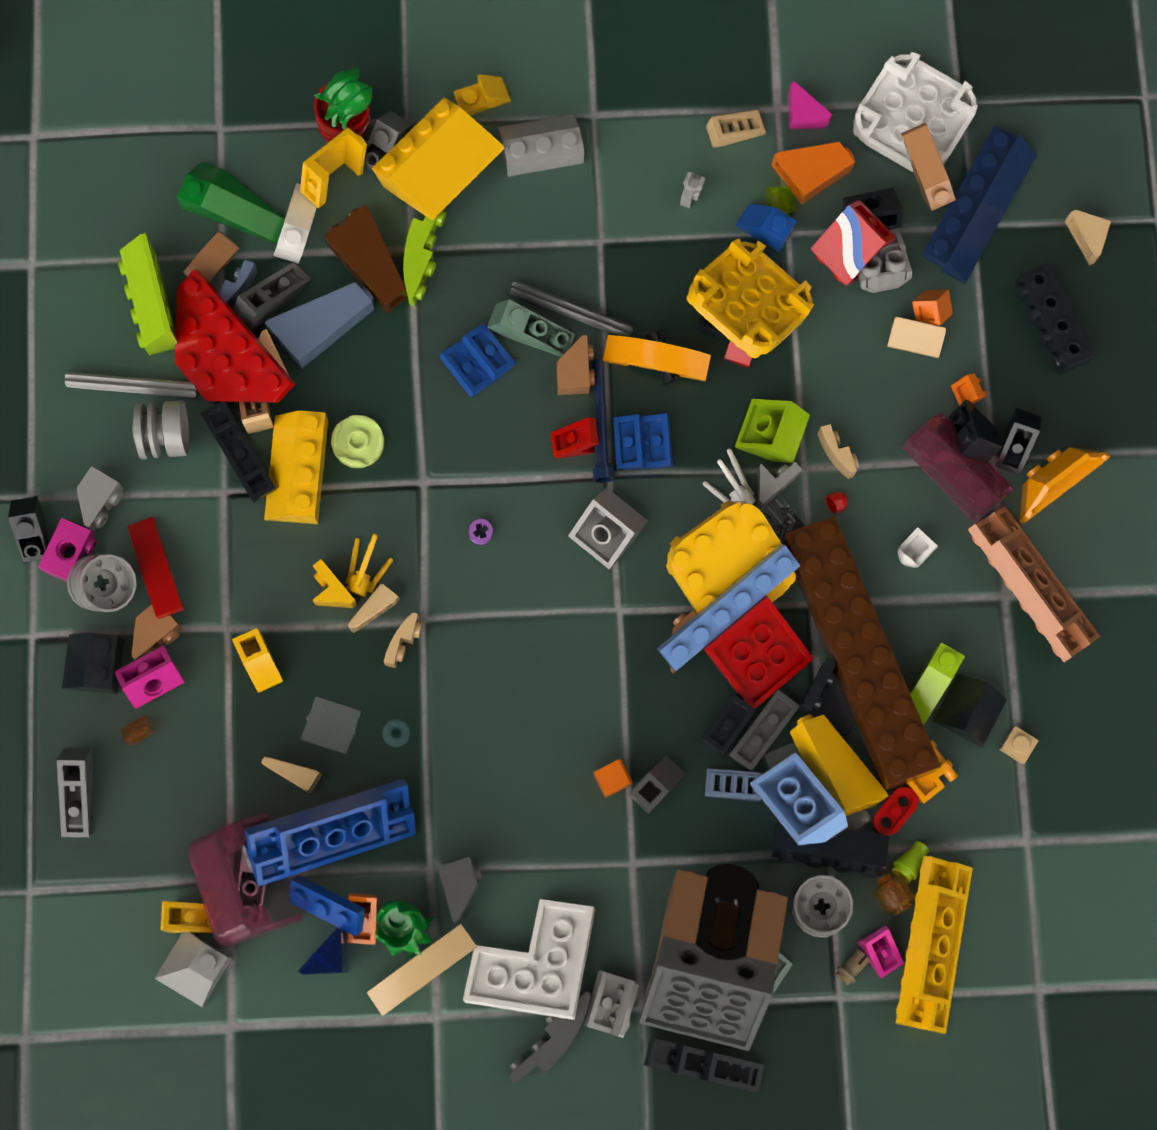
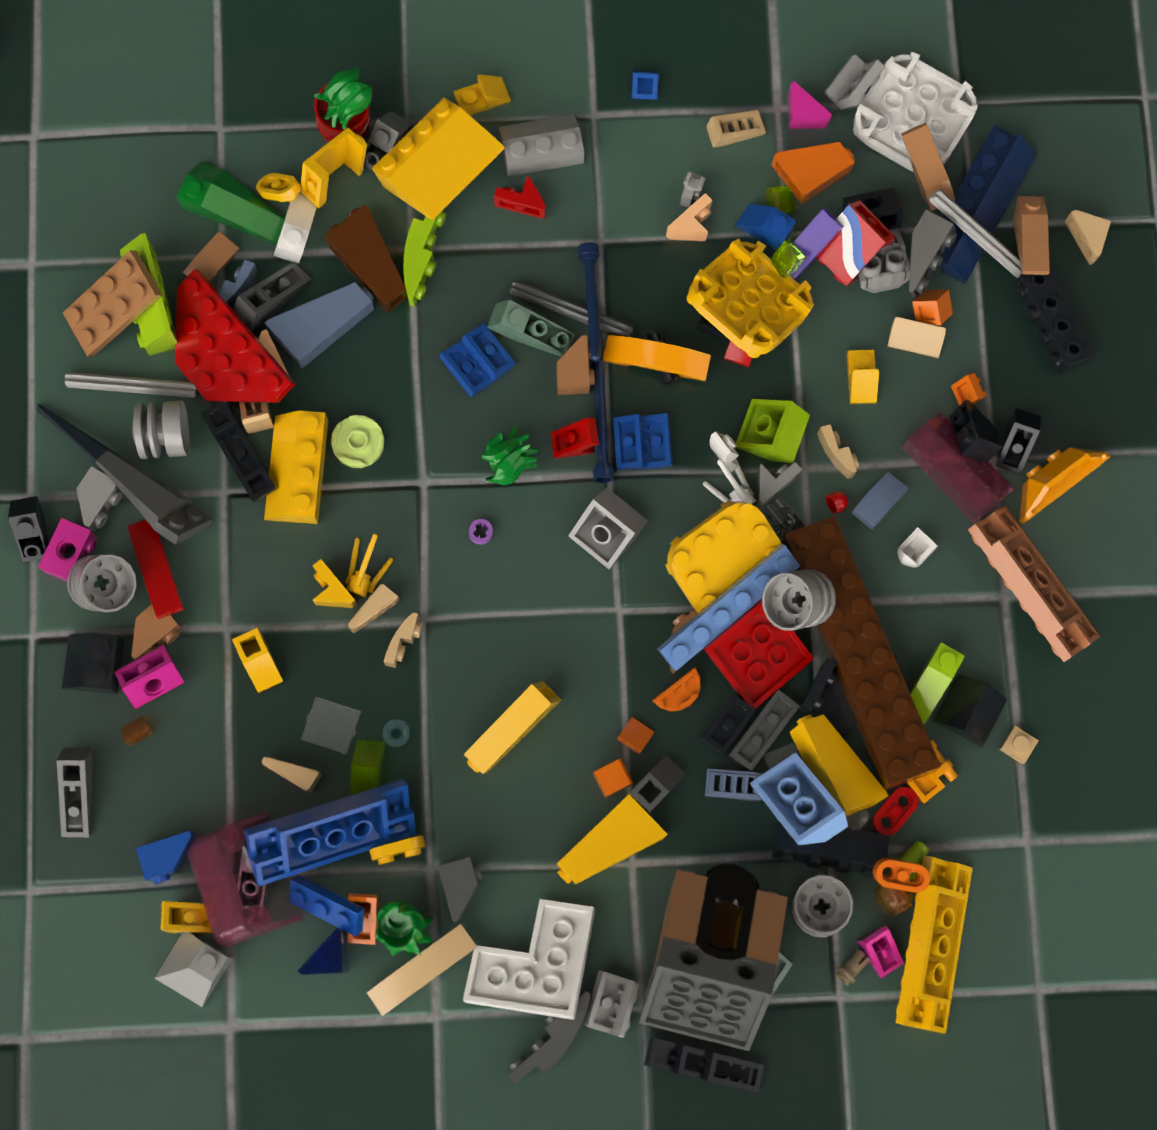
none -> dark grey plate [36,404,212,545]
none -> medium nougat plate [63,251,162,356]
none -> blue slope [136,831,196,885]
none -> yellow plate [256,173,301,202]
none -> clear neon green slope [350,740,385,795]
none -> yellow plate [369,836,426,865]
none -> yellow slope [464,681,562,774]
none -> green hair [481,426,538,486]
none -> red slope [494,176,546,219]
none -> yellow slope [557,794,668,885]
none -> dark blue piece [578,242,601,362]
none -> orange slope [617,717,654,755]
none -> blue slope [632,70,659,100]
none -> orange plate [652,668,701,712]
none -> light nougat slope [666,193,712,241]
none -> white slope [710,431,739,472]
none -> light grey wheel [762,569,836,631]
none -> clear neon green slope [770,240,805,279]
none -> tile [775,208,844,281]
none -> light grey bracket [824,55,884,110]
none -> yellow slope [847,350,879,404]
none -> sand blue slope [851,472,908,530]
none -> orange plate [873,858,930,893]
none -> dark grey slope [909,210,957,298]
none -> light grey axle [929,189,1022,278]
none -> medium nougat slope [1012,196,1050,275]

